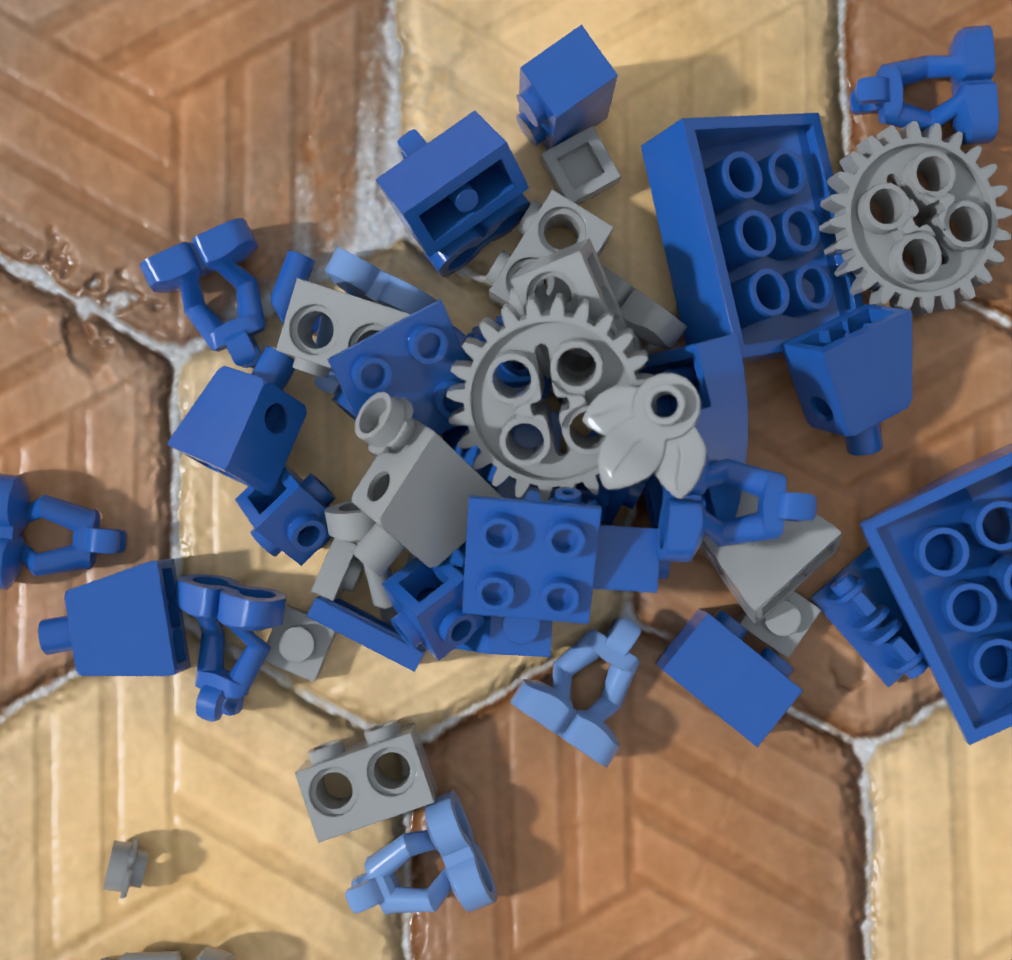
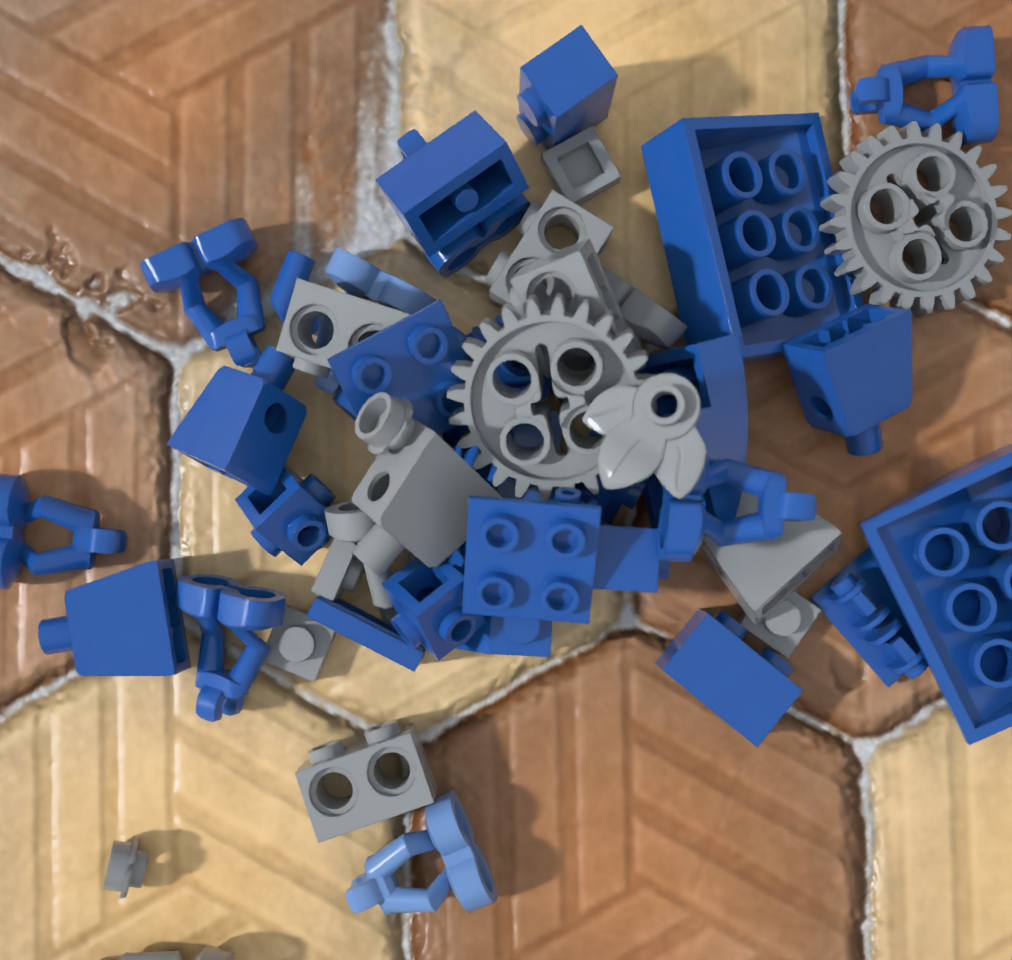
medium blue piece [510,617,641,768] -> none

